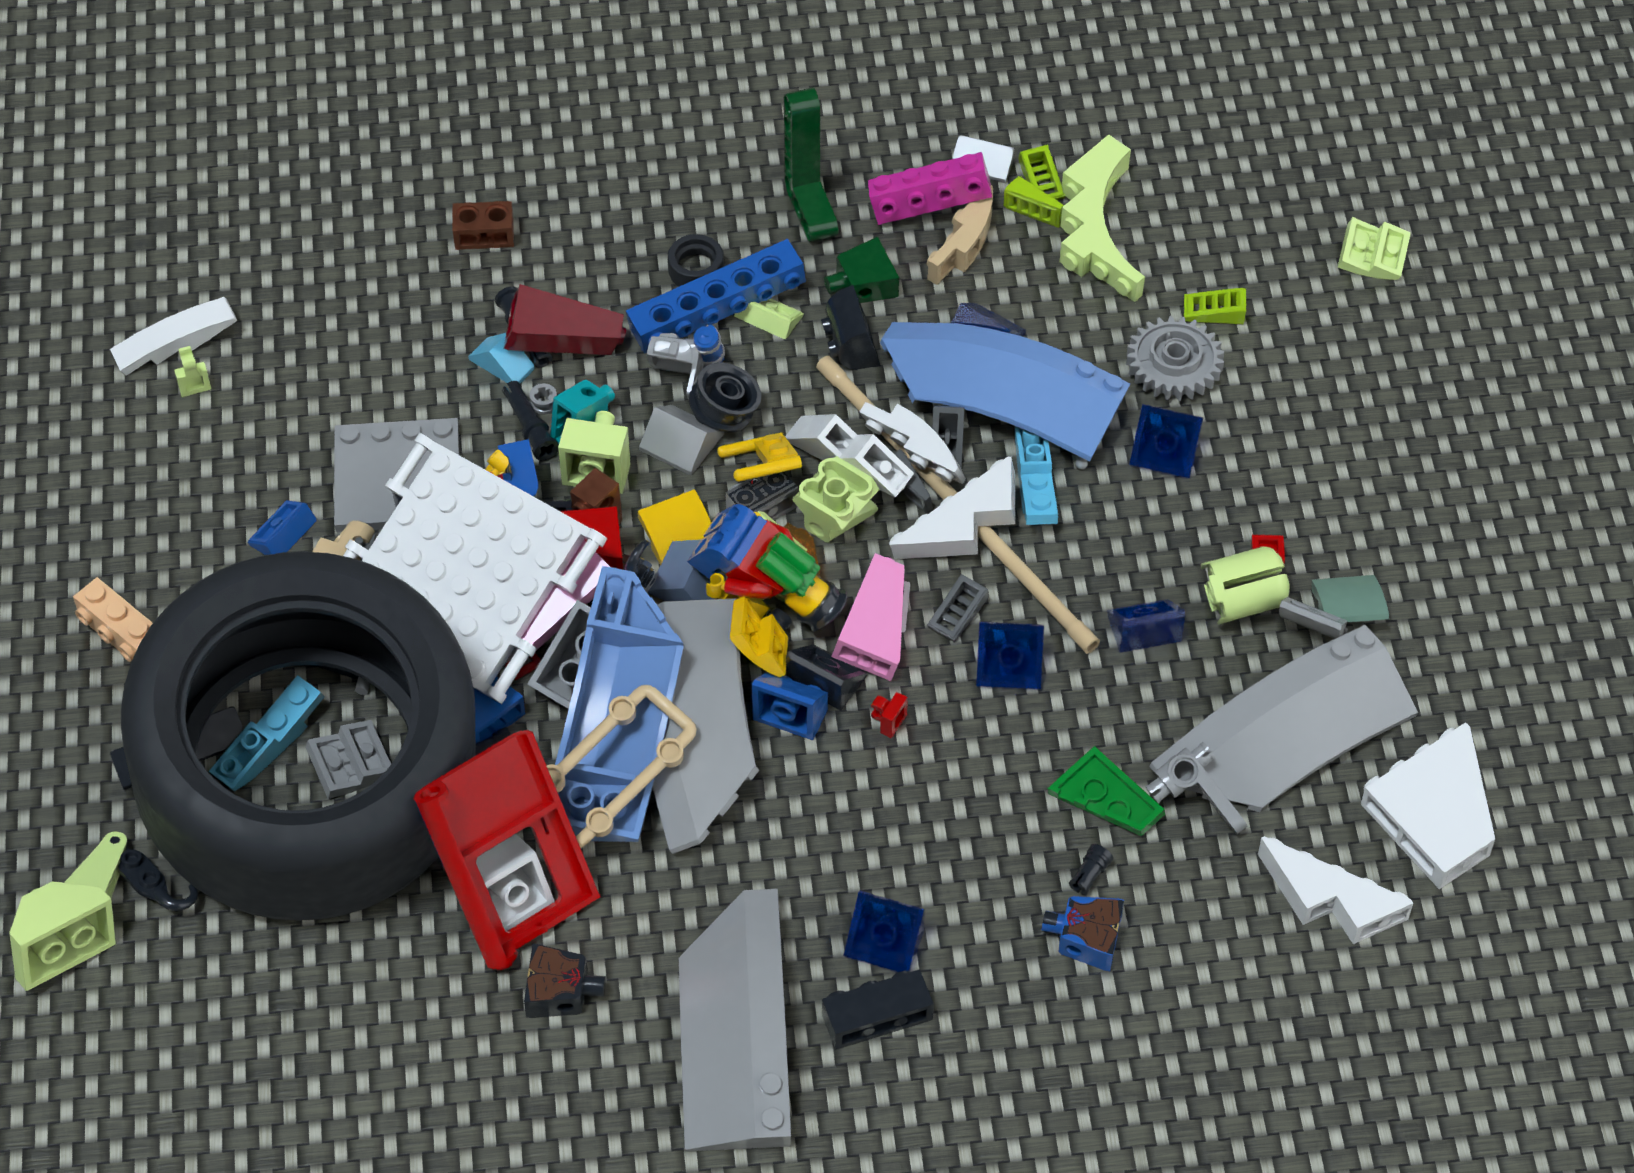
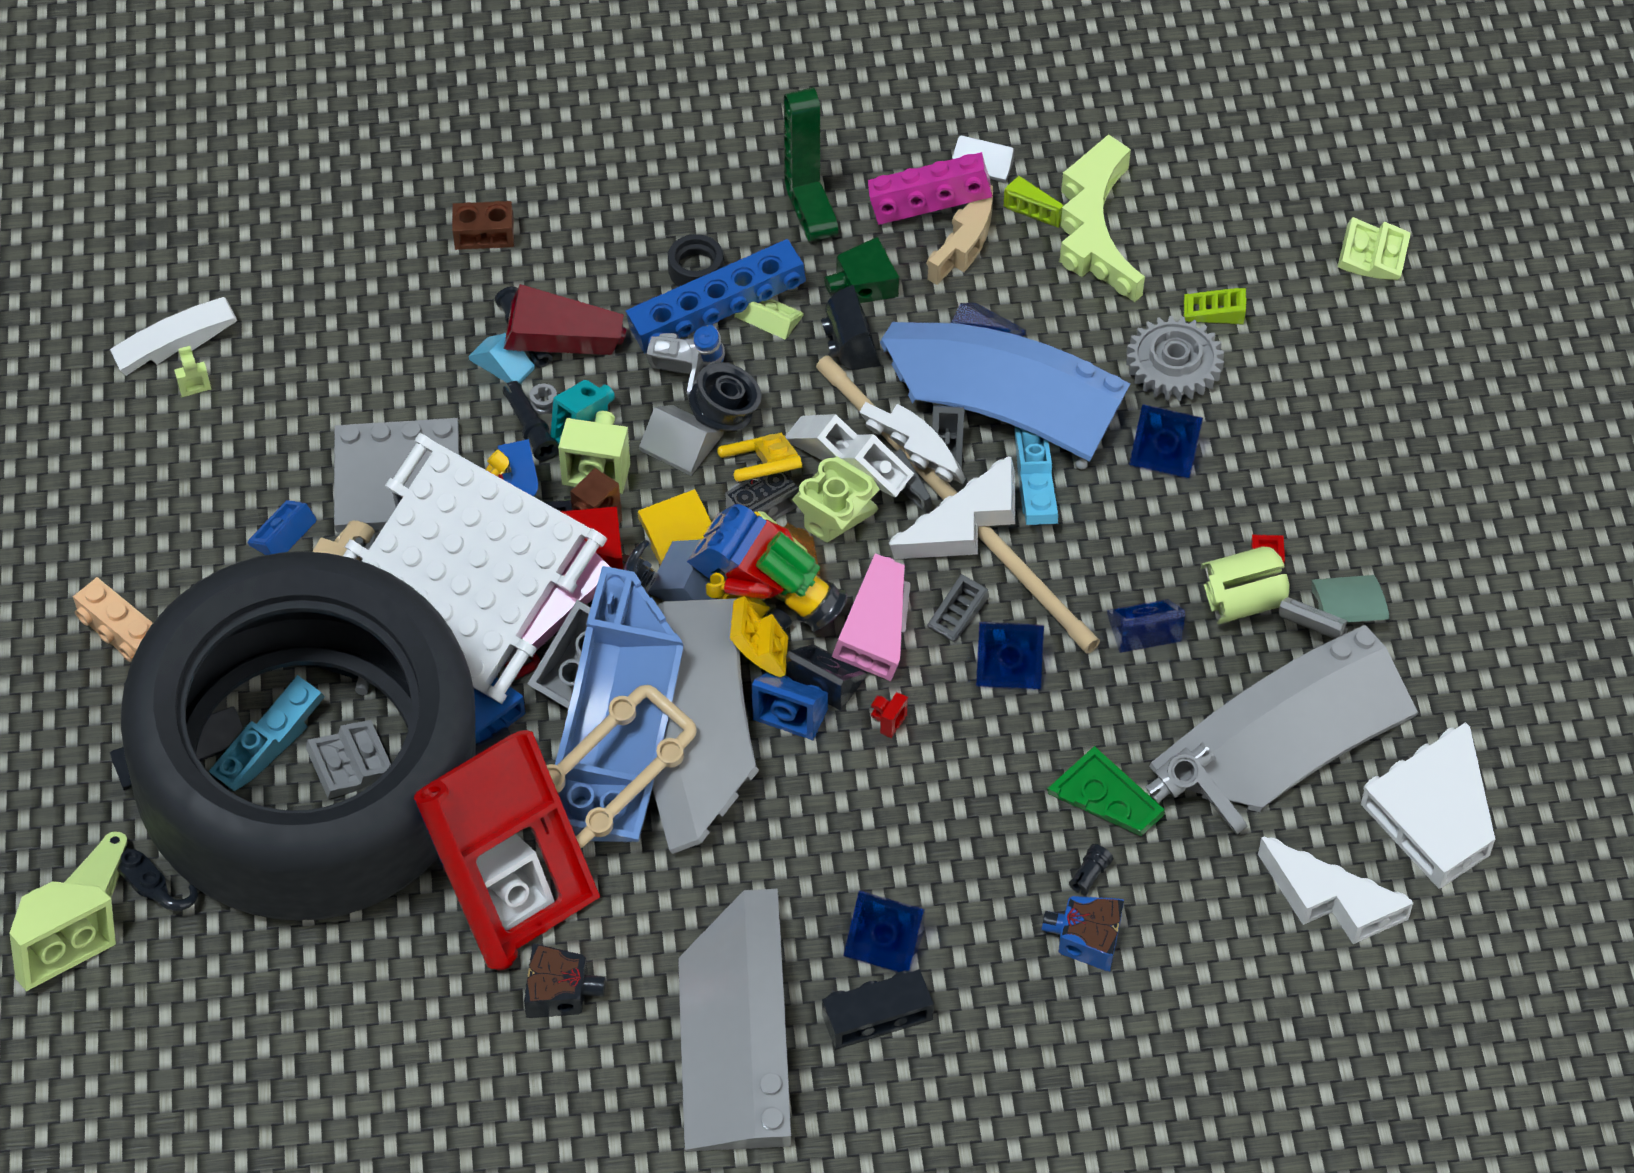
lime slope [1018,145,1065,200] -> none

